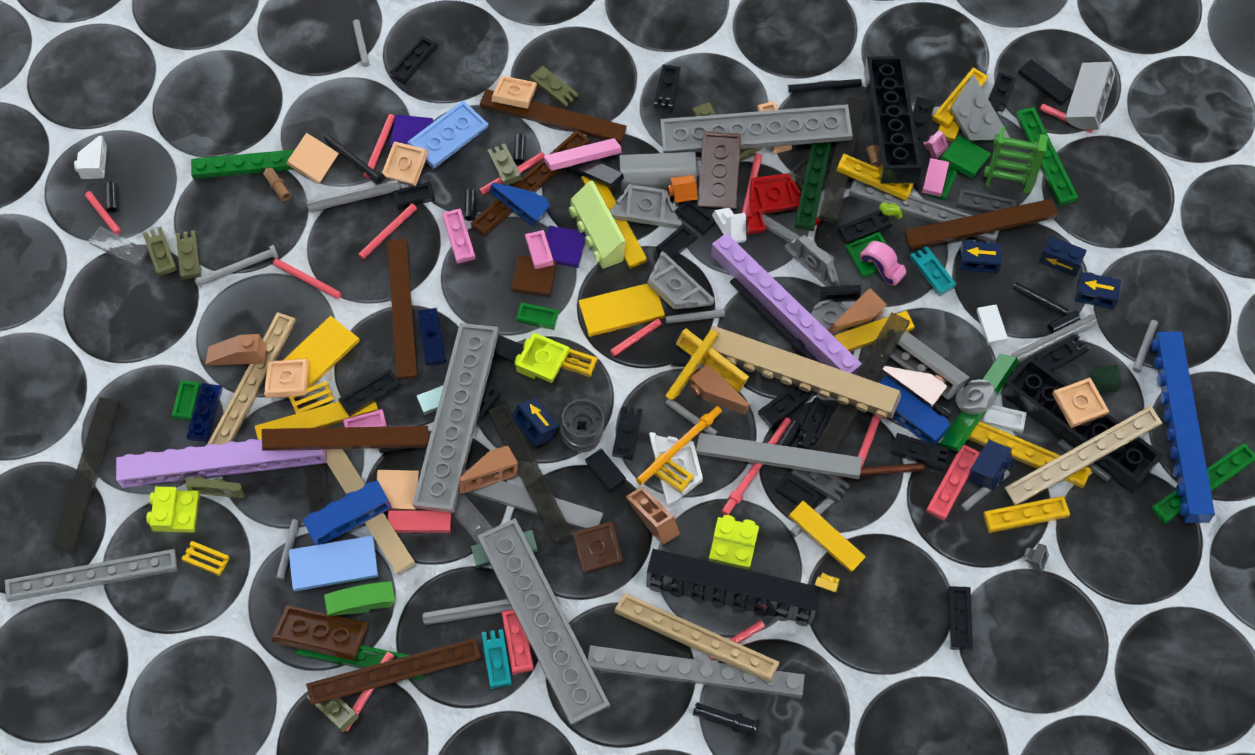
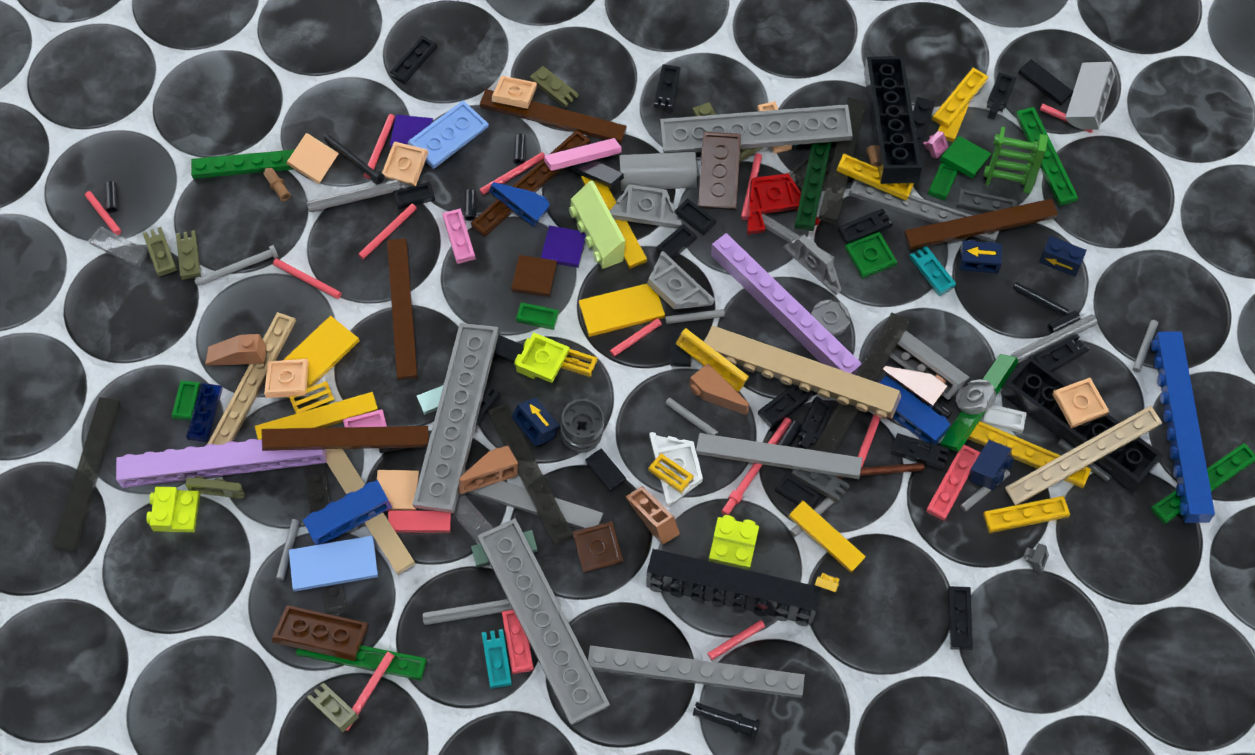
light grey tile [5,549,178,602] -> none
white slope [74,136,107,179] -> none
yellow tile [182,541,230,576] -> none
reddish brown tile [306,638,482,705] -> none
bright green slope [323,581,395,616] -> none
black tile [338,369,401,417] -> none
light grey bar [353,19,370,67] -> none
clear blue tile [417,308,446,366] -> none
olive hinge [487,143,522,185] -> none
bright pink tile [525,230,554,269] -> none
black hinge [612,406,642,460] -> none
tan tile [615,593,779,683] -> none
light orange bar [636,406,722,485] -> none
yellow tile [665,329,720,400] -> none
orange brick [668,175,698,203] -> none
white slope [712,208,746,243] -> none
black bar [730,278,814,360] -> none
black bar [788,79,862,92] -> none
black tile [820,285,861,302] -> none
nougat slope [827,288,887,333] -> none
yellow tile [834,310,915,352] -> none
bright pink animal [860,241,906,286] -> none
lime arm [879,202,903,220] -> none
bright pink tile [922,158,949,197] -> none
light grey wing [949,75,1010,142] -> none
white tile [976,305,1008,345] -> none
dark blue brick [1075,272,1121,310] -> none
clear green brick [1088,365,1122,393] -> none

